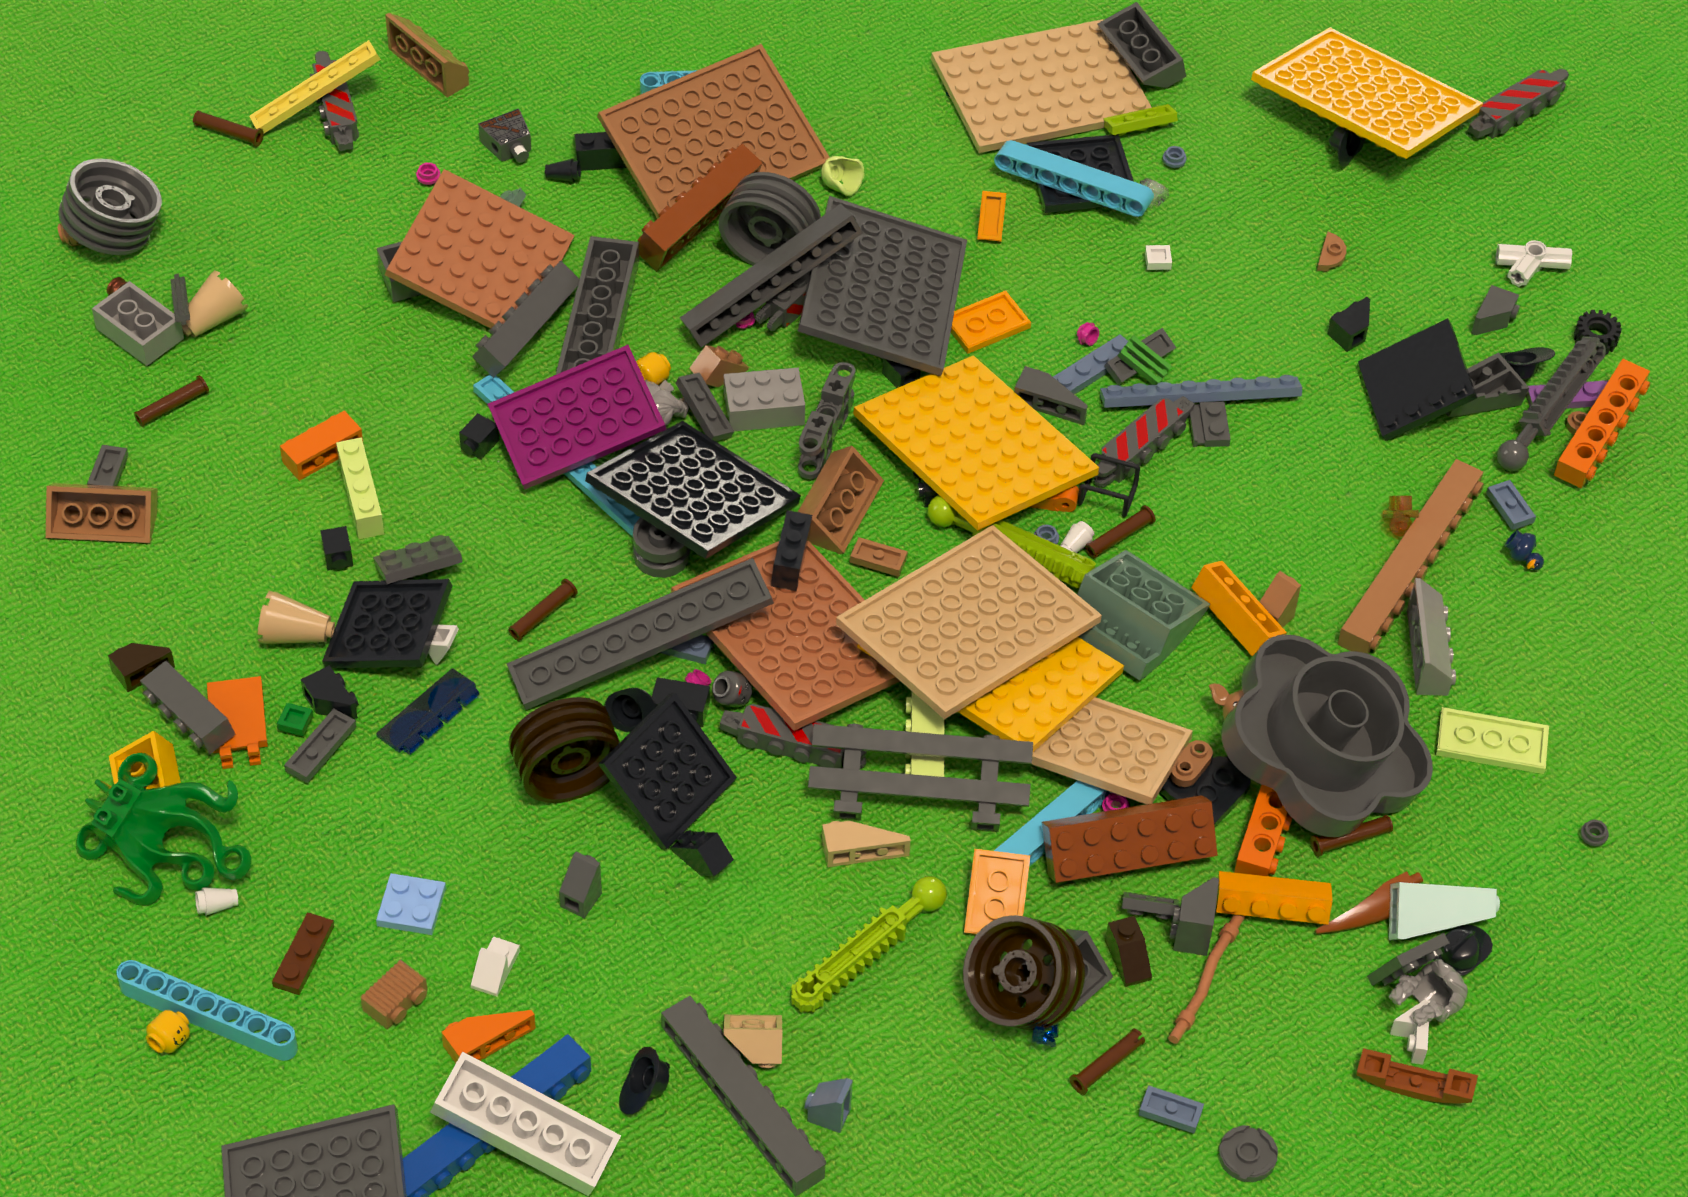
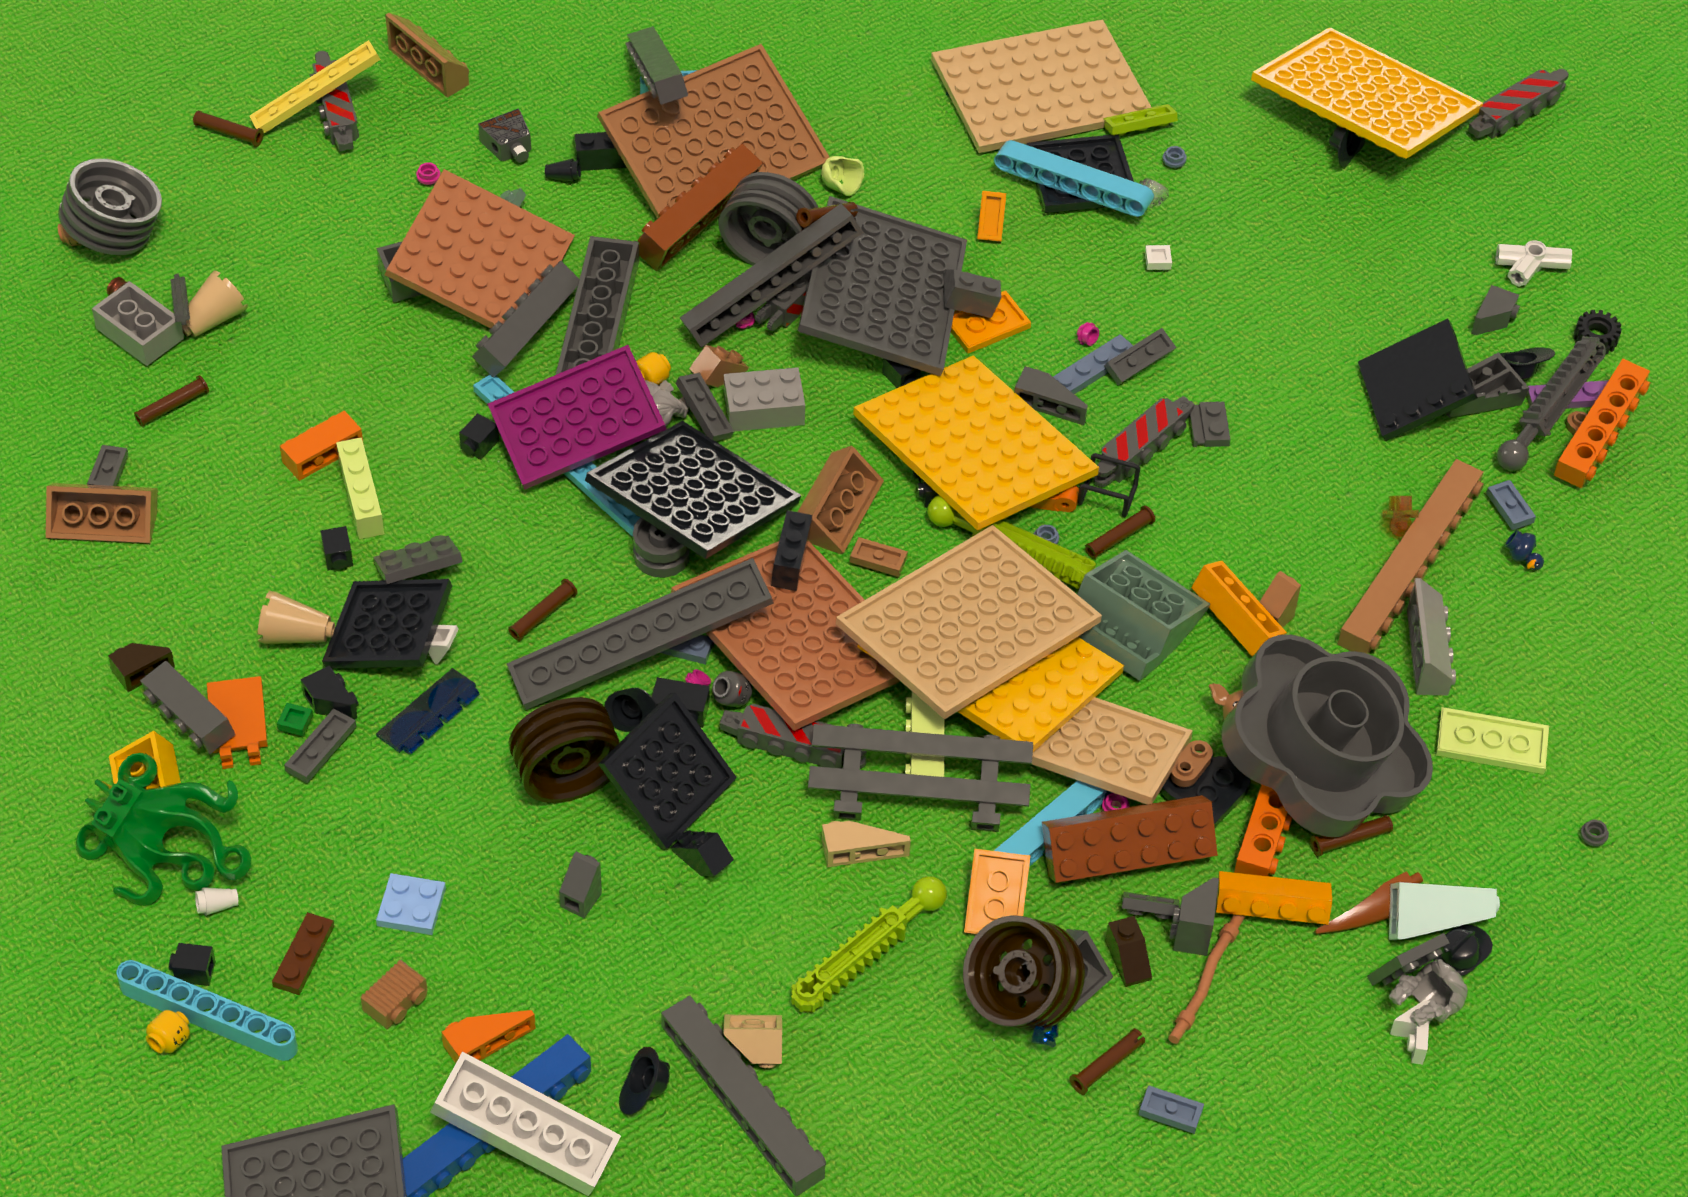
white slope [471,937,520,997] -> none
dark grey piece [798,362,856,479] -> none
slope [804,1078,853,1133] -> none
white cone [1061,521,1094,553] -> none
dark grey slope [1097,2,1186,88] -> none
sand blue plate [1100,375,1302,408] -> none
bright green tile [1117,335,1172,385] -> none
dark grey tile [1219,1125,1278,1182] -> none
medium nougat plate [1317,231,1346,271] -> none
black slope [1327,297,1370,352] -> none
dark orange slope [1357,1048,1478,1104] -> none
none -> black brick [169,943,216,986]
none -> brick [625,26,688,104]
none -> reddish brown pin [796,202,858,227]
none -> dark grey slope [944,269,1001,318]

